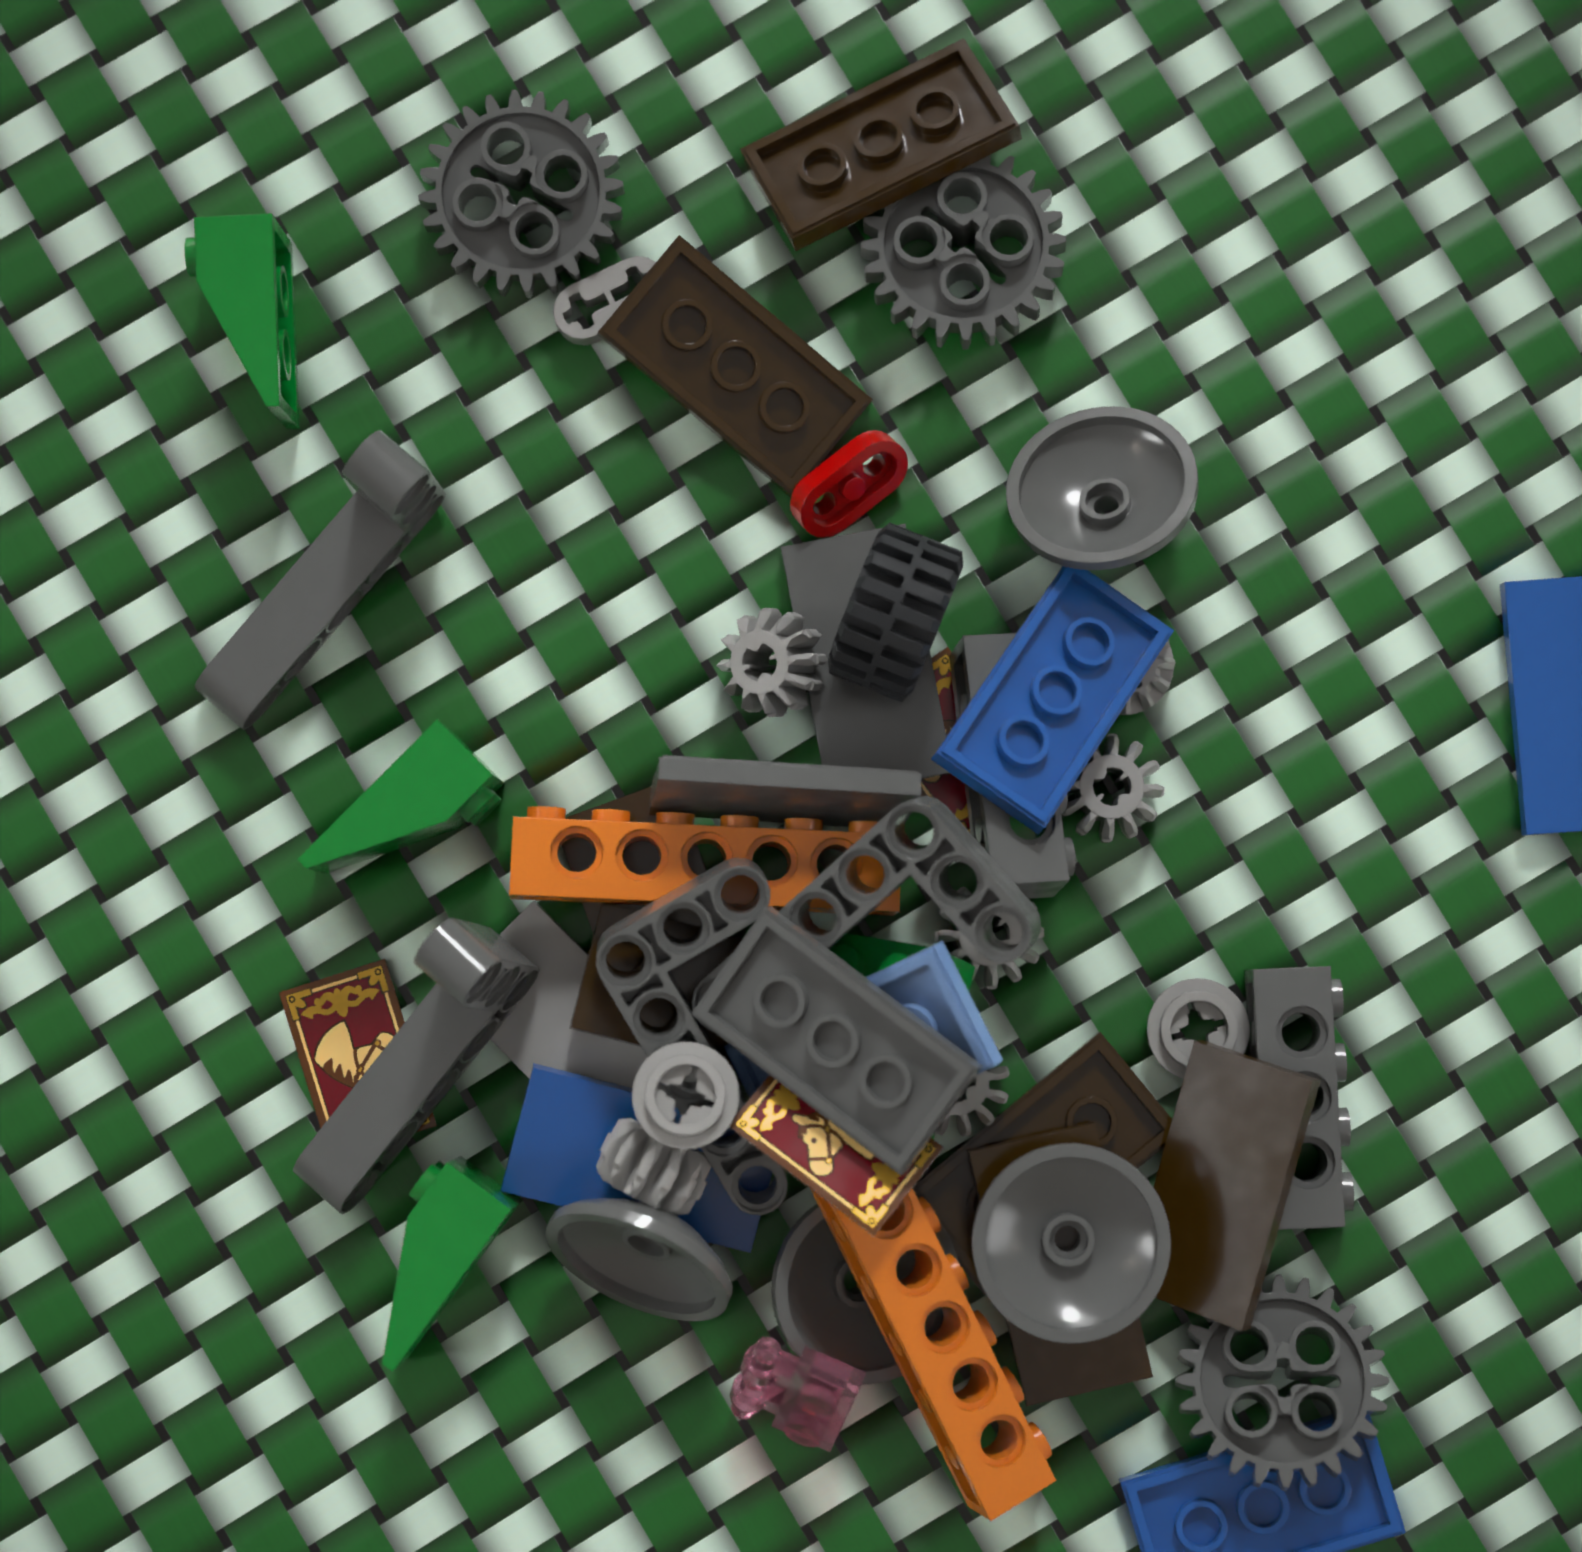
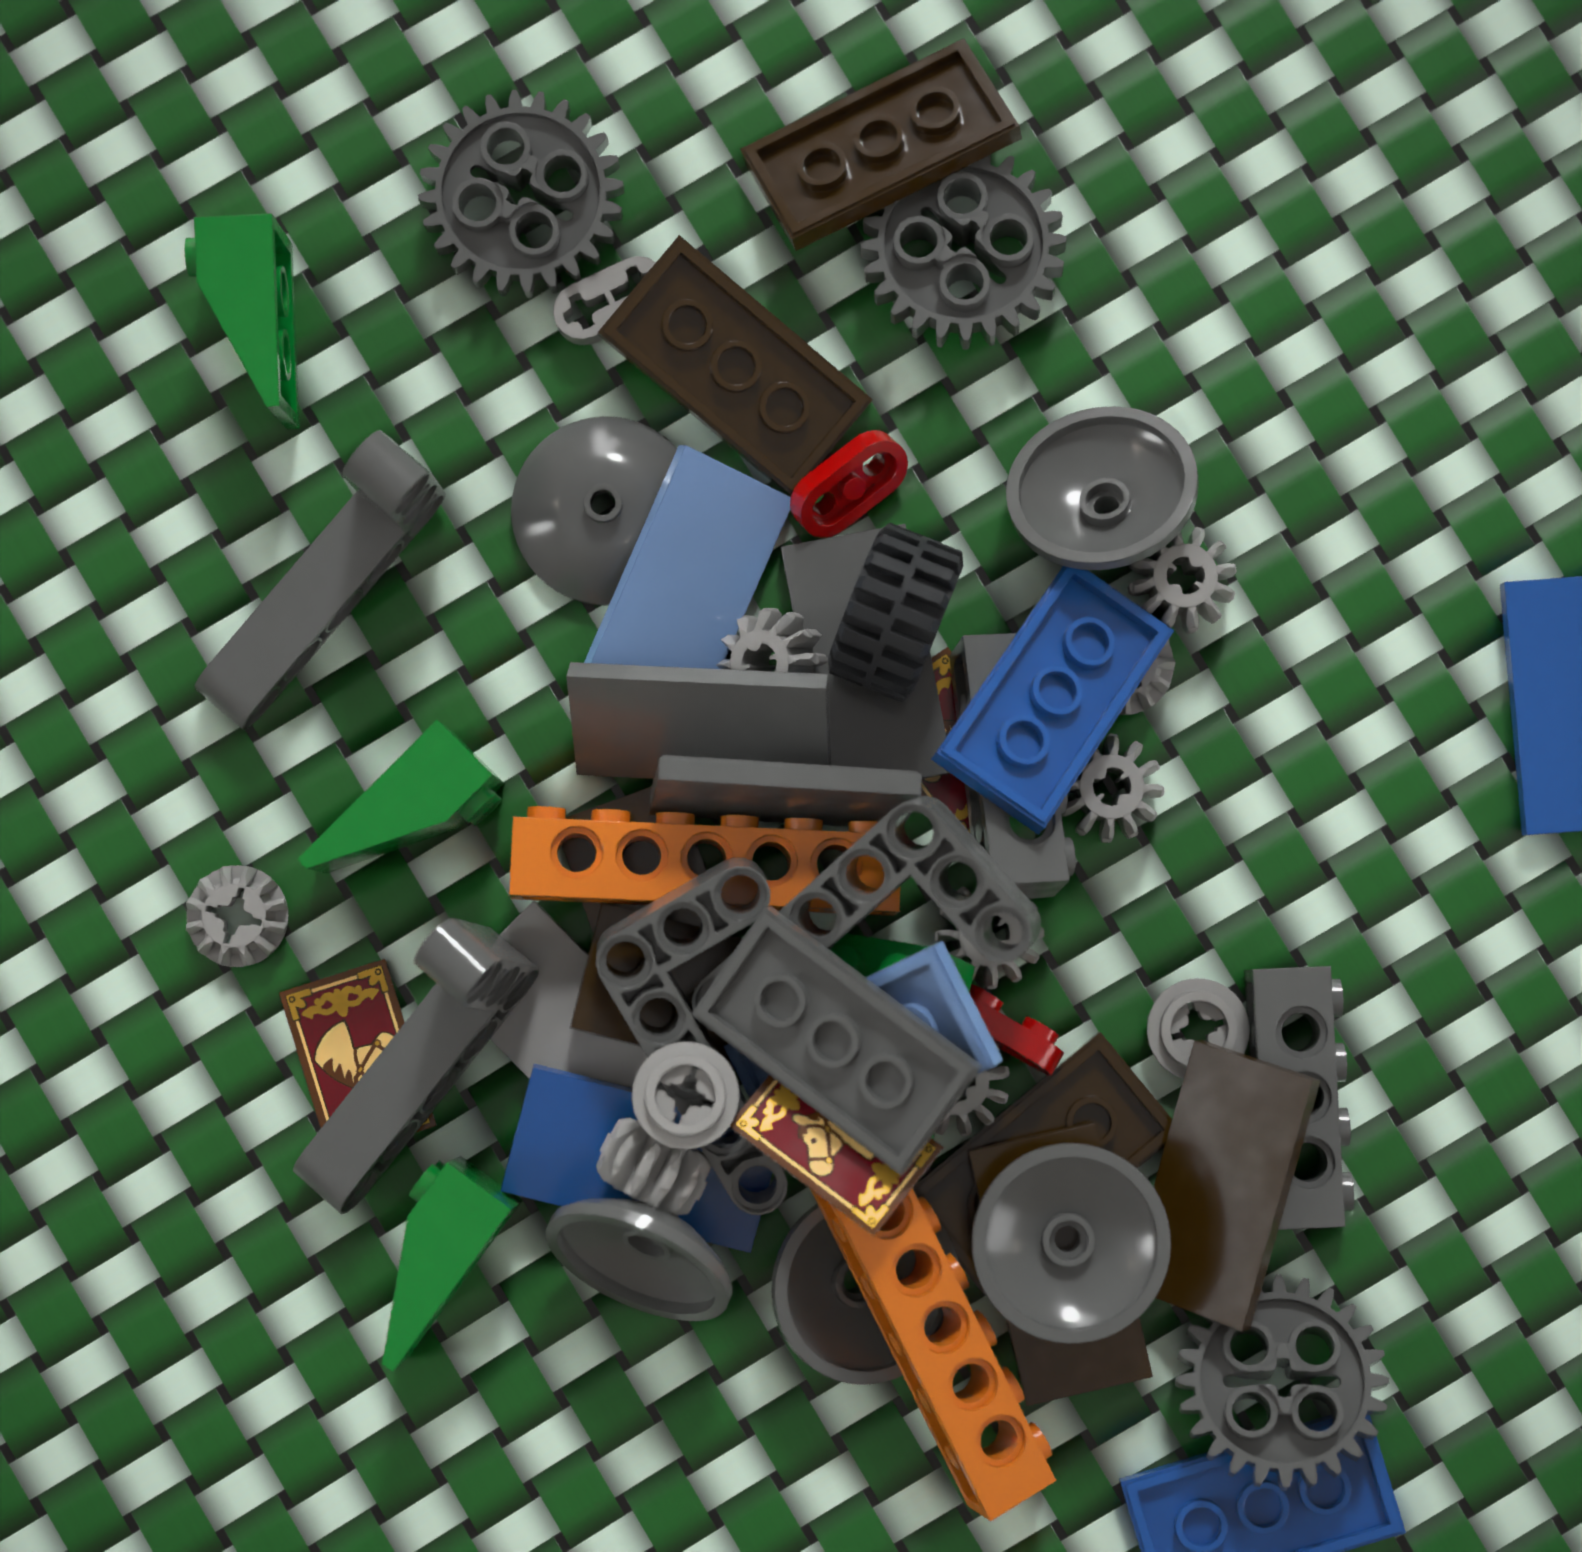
clear pink plate [729,1337,866,1452] -> none
none -> light grey gear [185,865,288,967]
none -> dark grey dish [511,416,677,606]
none -> dark grey tile [566,662,831,779]
none -> medium blue tile [584,445,791,669]
none -> red plate [969,984,1064,1076]
none -> light grey gear [1127,527,1237,634]

